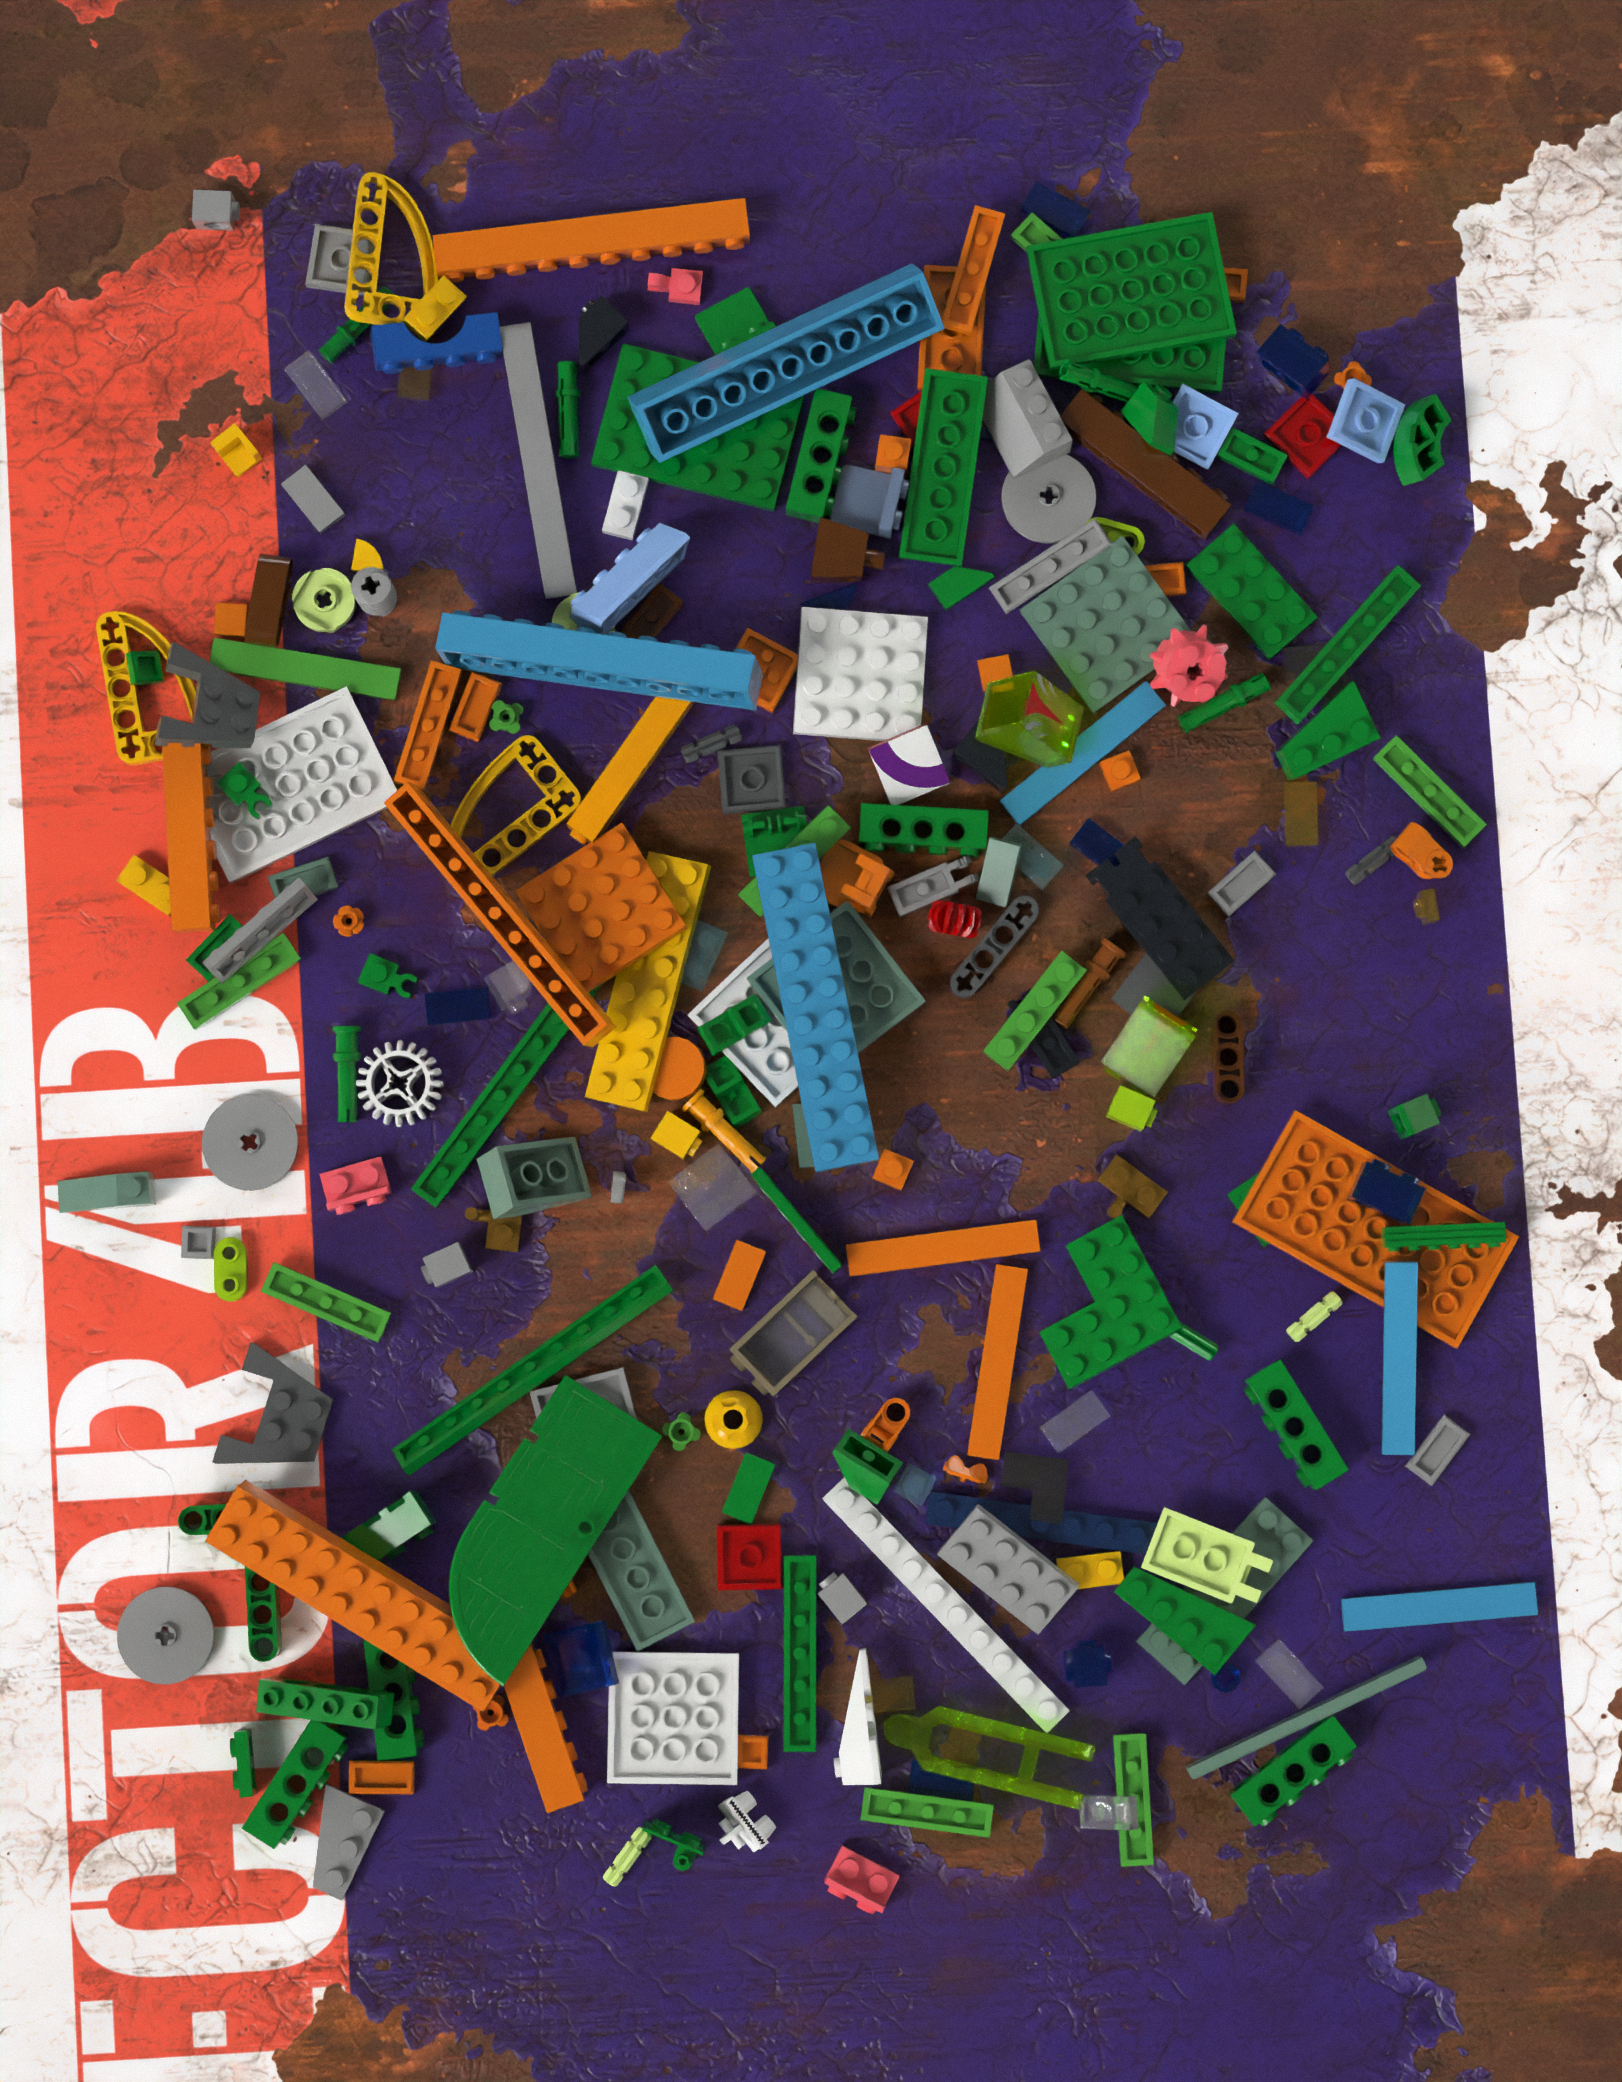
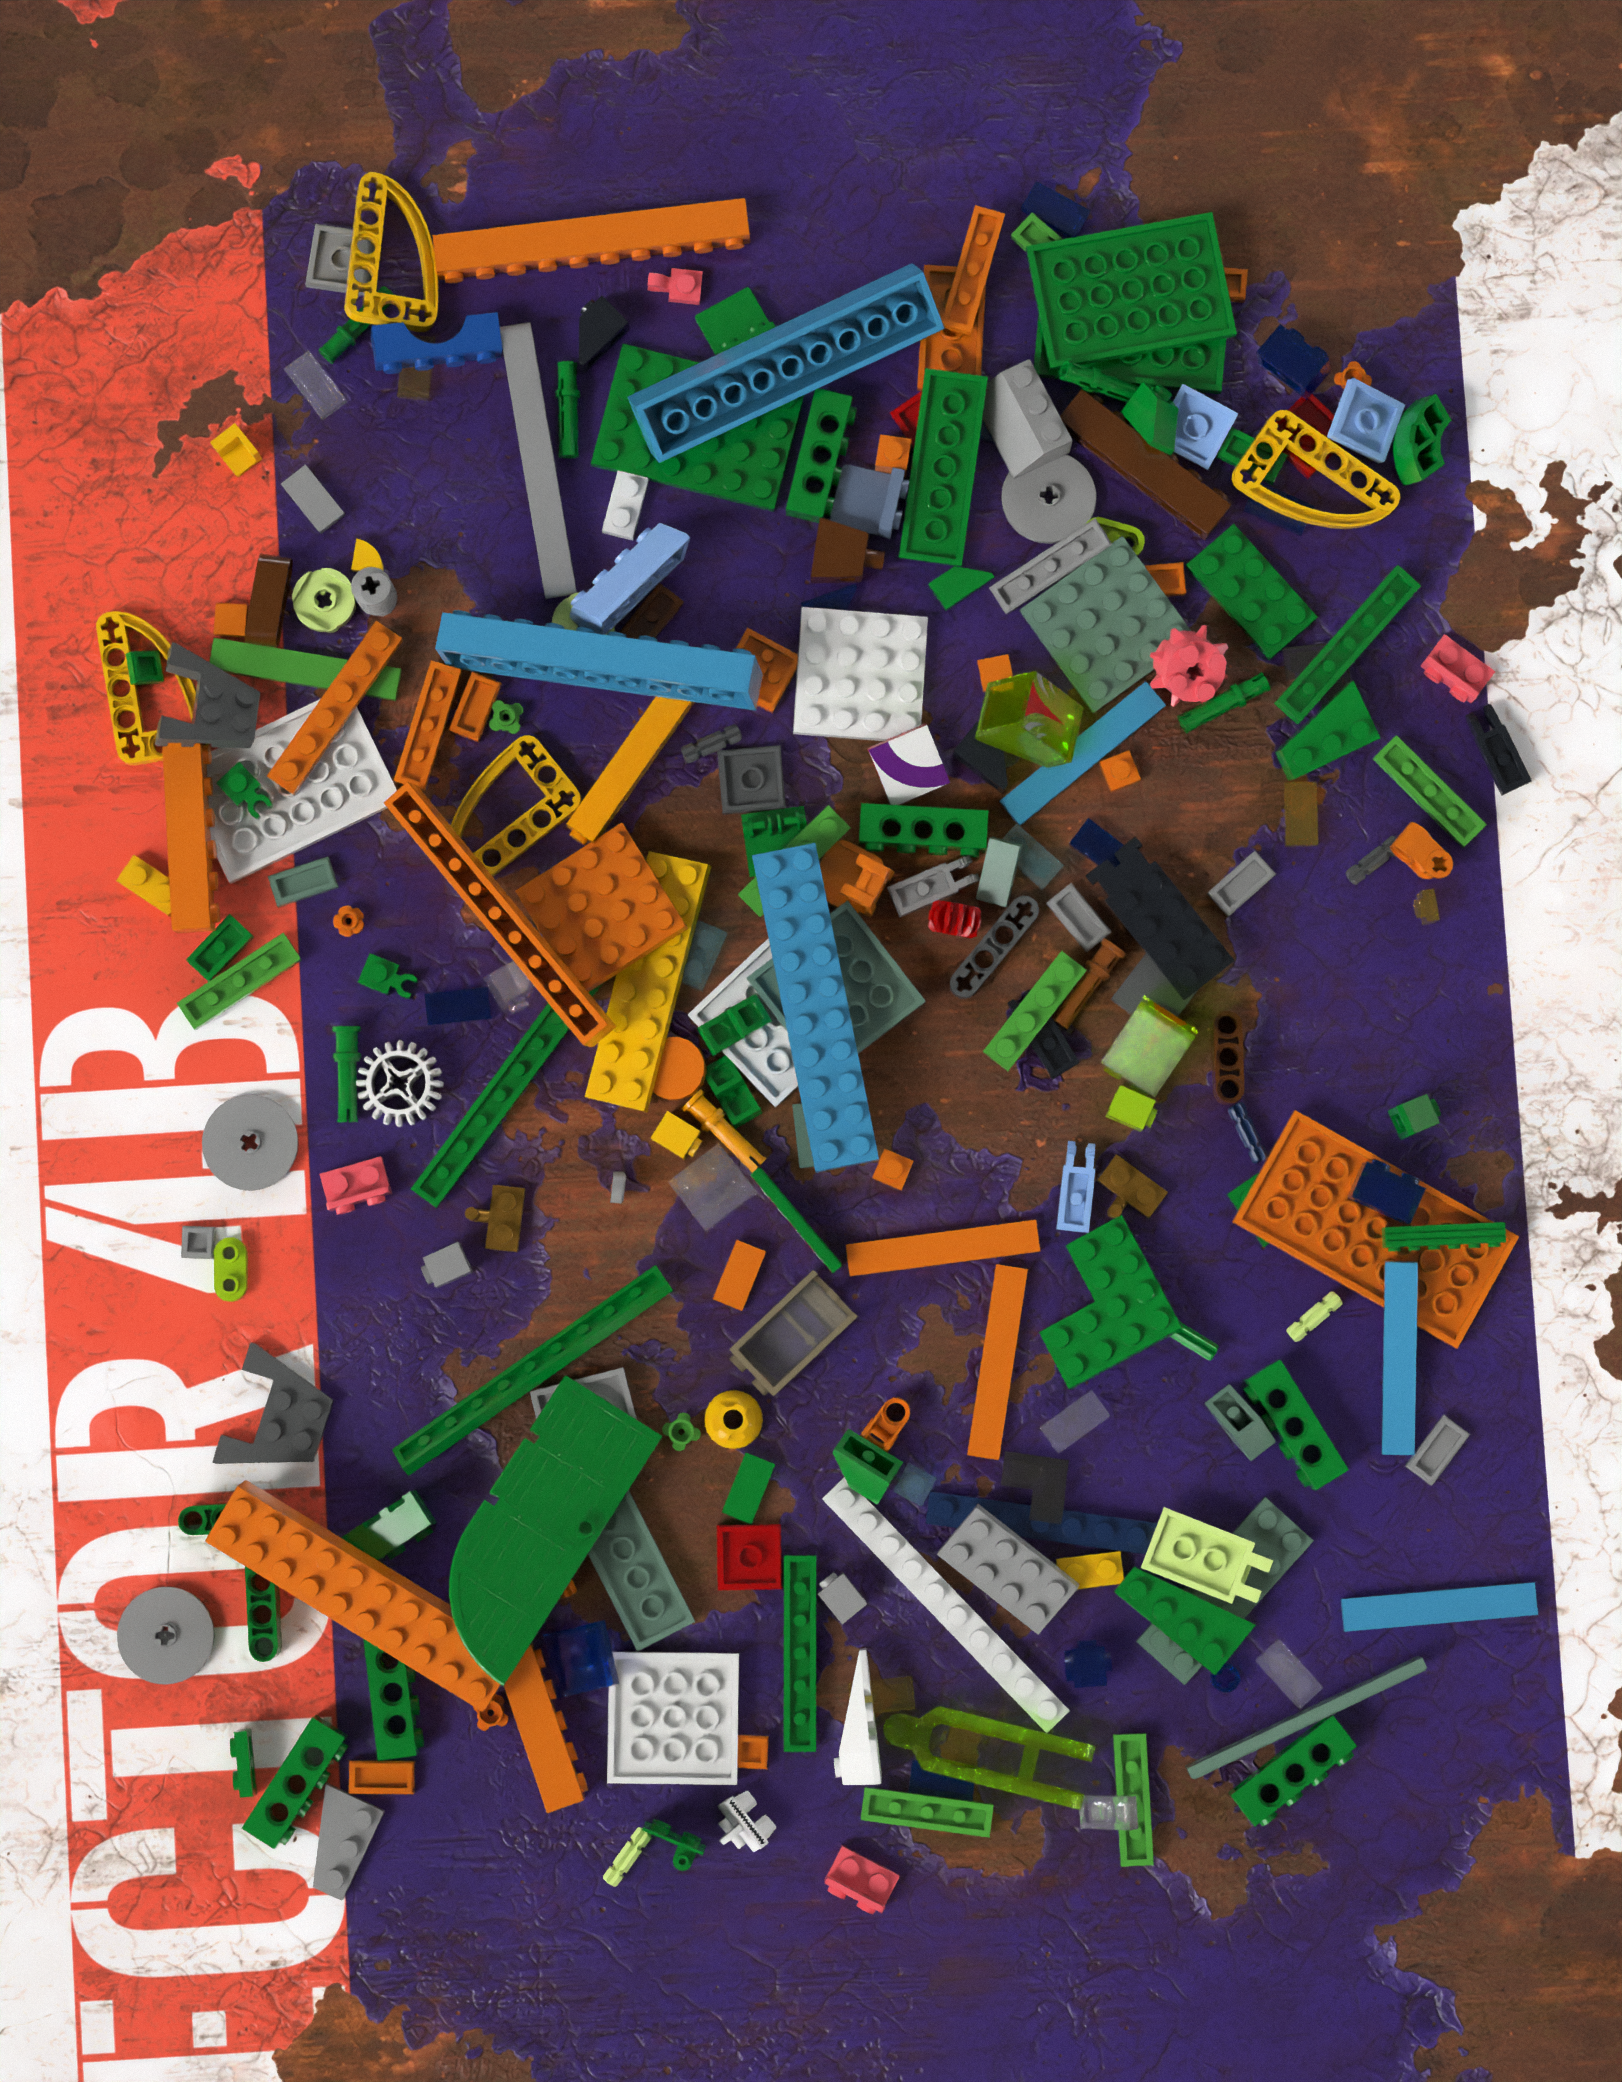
sand green slope [57,1171,156,1213] -> none
light grey brick [192,190,240,231] -> none
light grey plate [202,877,318,984] -> none
green brick [256,1676,394,1729] -> none
bright green plate [261,1262,392,1343] -> none
yellow plate [402,275,467,342] -> none
sand green slope [477,1137,592,1219] -> none
orange piece [943,1455,988,1484] -> none
none -> orange plate [267,621,403,795]
none -> light grey tile [1046,883,1112,953]
none -> light blue hinge [1056,1141,1096,1233]
none -> sand green slope [1204,1384,1276,1461]
none -> dark blue axle [1228,1102,1269,1163]
none -> yellow beam [1232,410,1400,529]
none -> coral bracket [1421,634,1495,703]
none -> black hinge [1465,704,1532,796]

